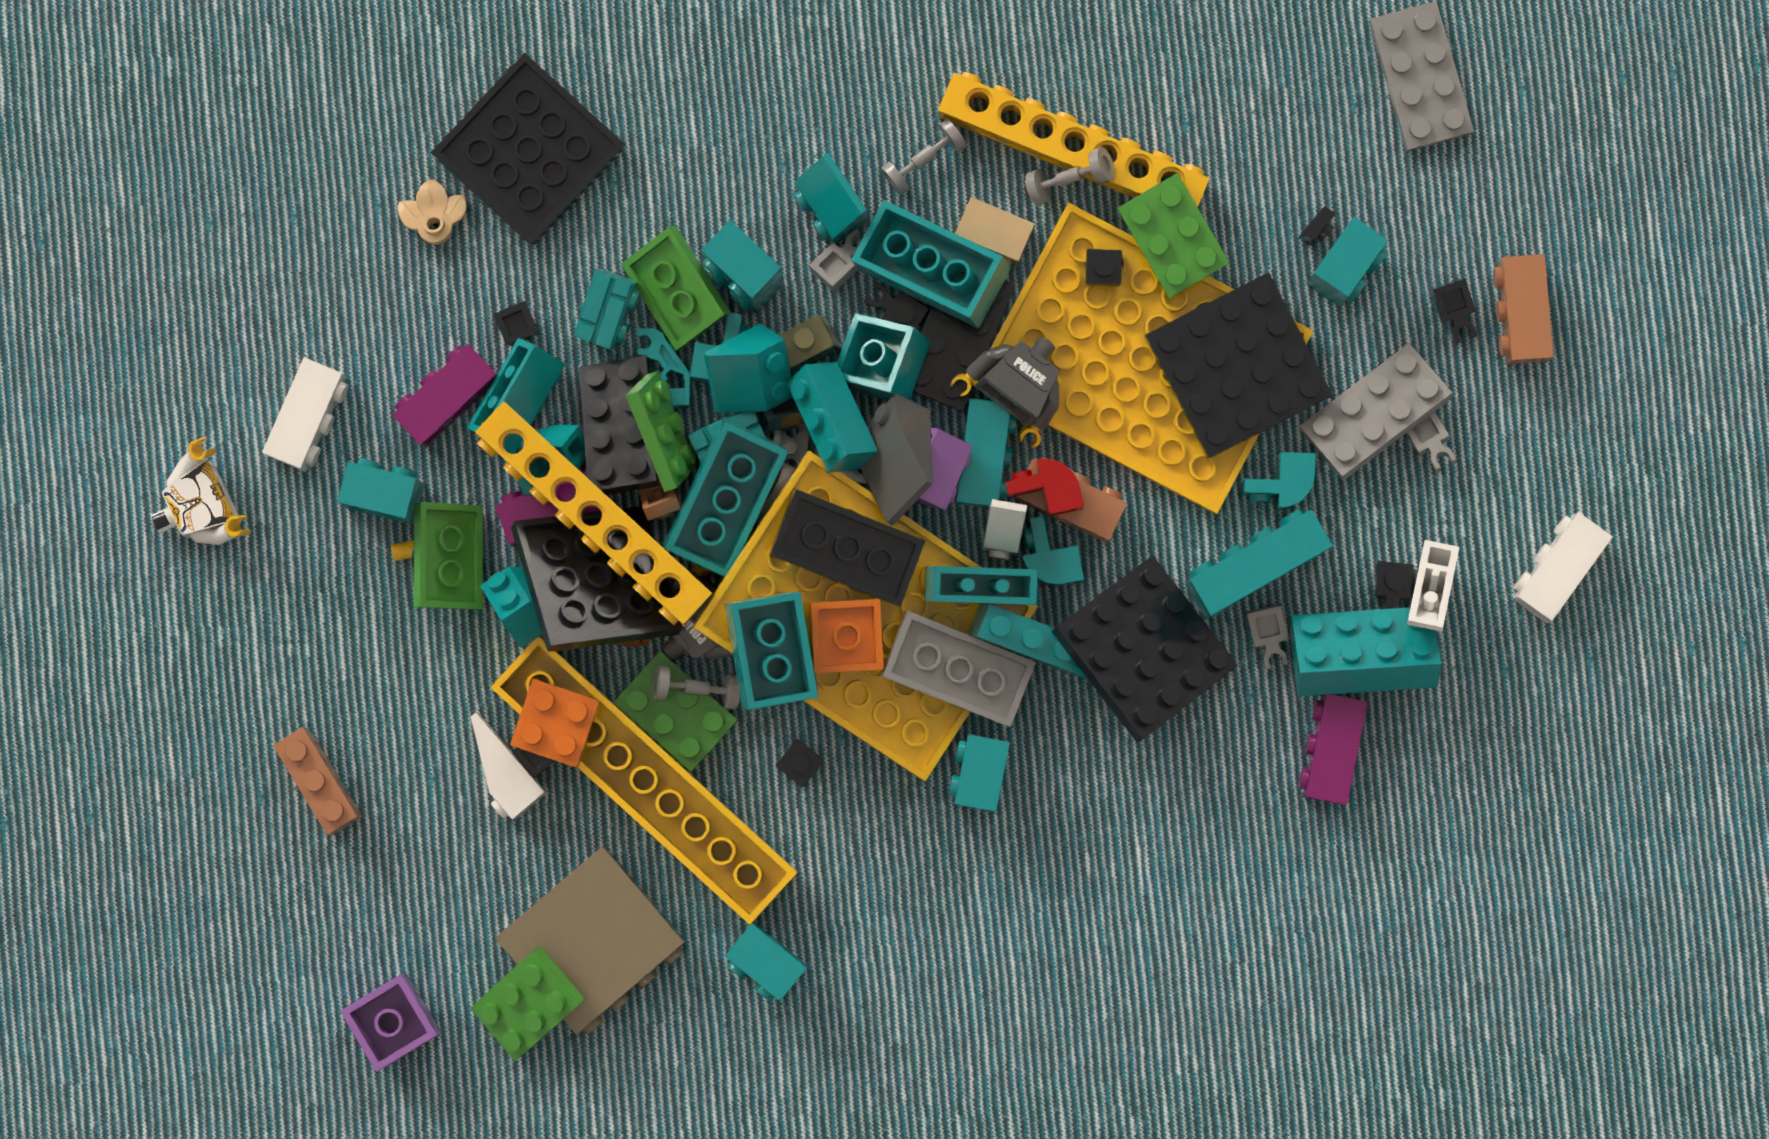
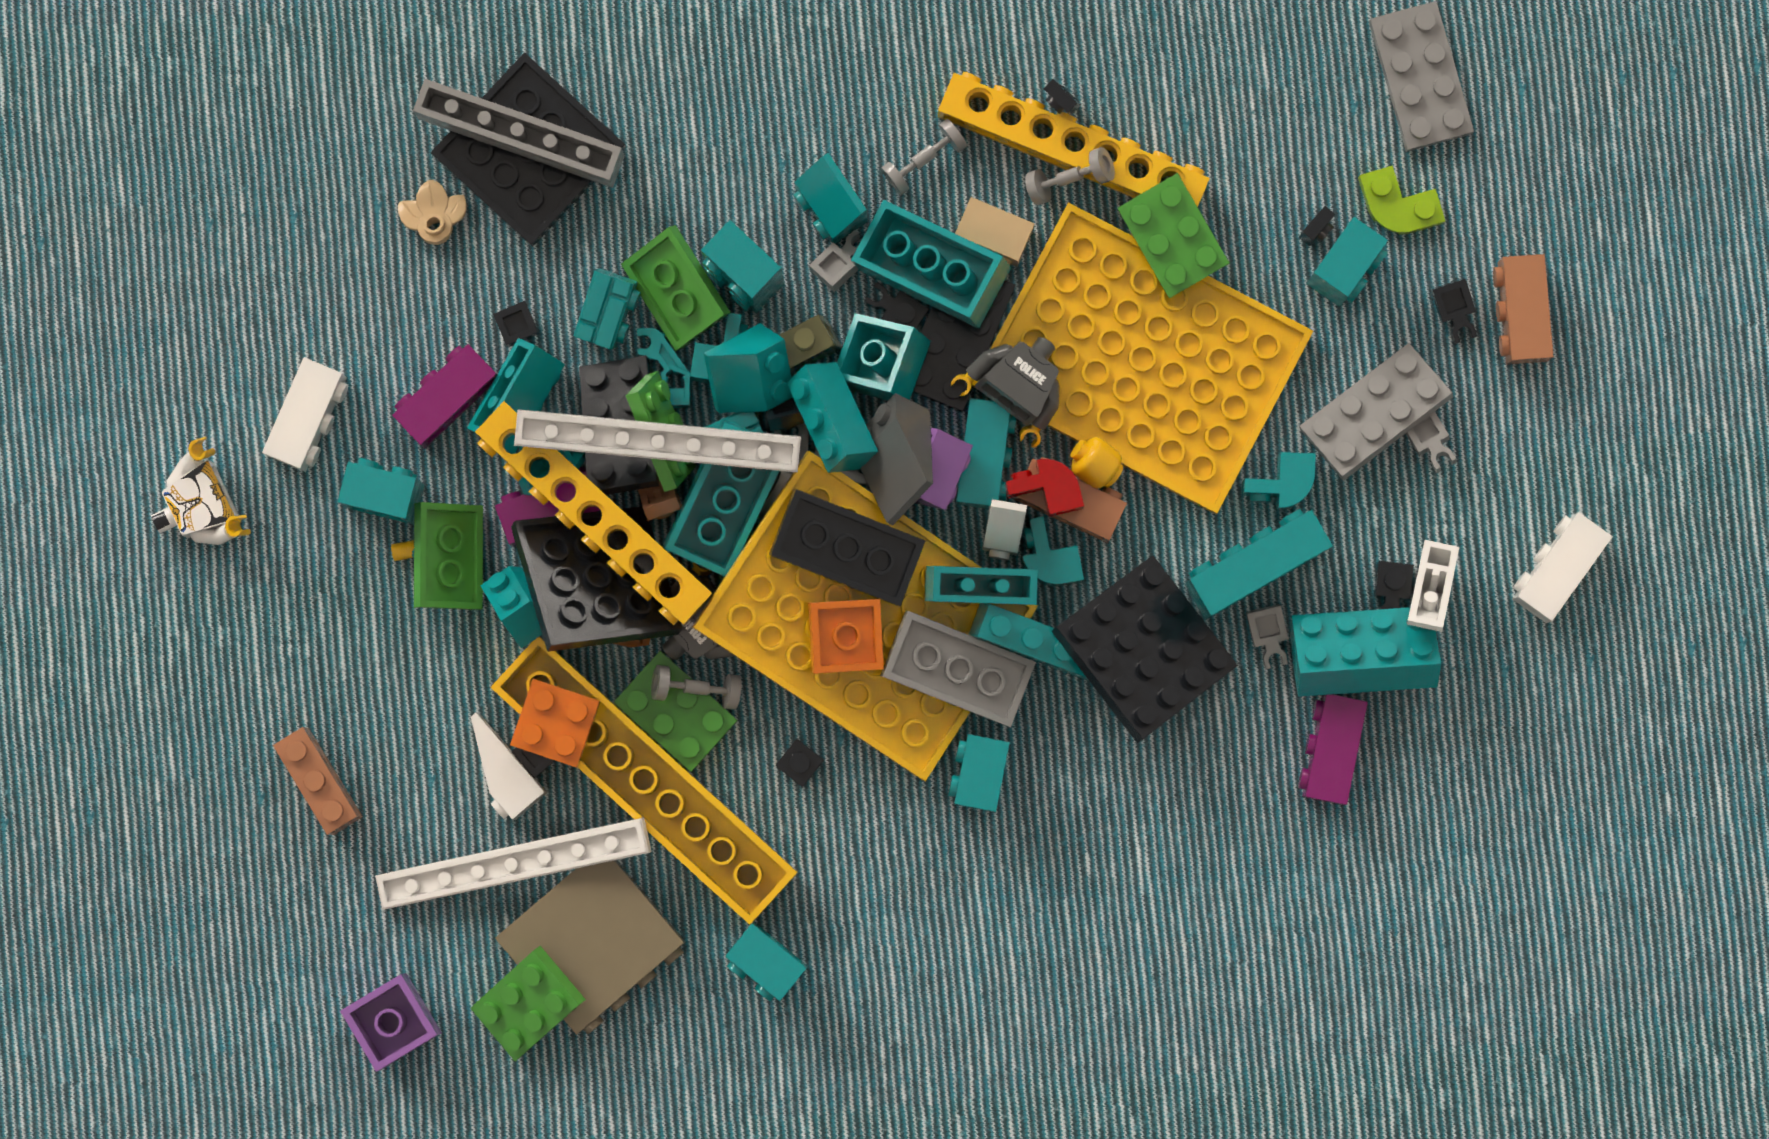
teal brick [724,591,818,710] -> none
black plate [1085,249,1122,287] -> none
black plate [1144,272,1333,459] -> none
none -> white tile [375,817,652,910]
none -> light grey brick [413,79,625,188]
none -> white tile [514,409,801,473]
none -> black plate [1043,79,1081,115]
none -> yellow head [1070,437,1123,489]
none -> lime plate [1358,165,1446,235]

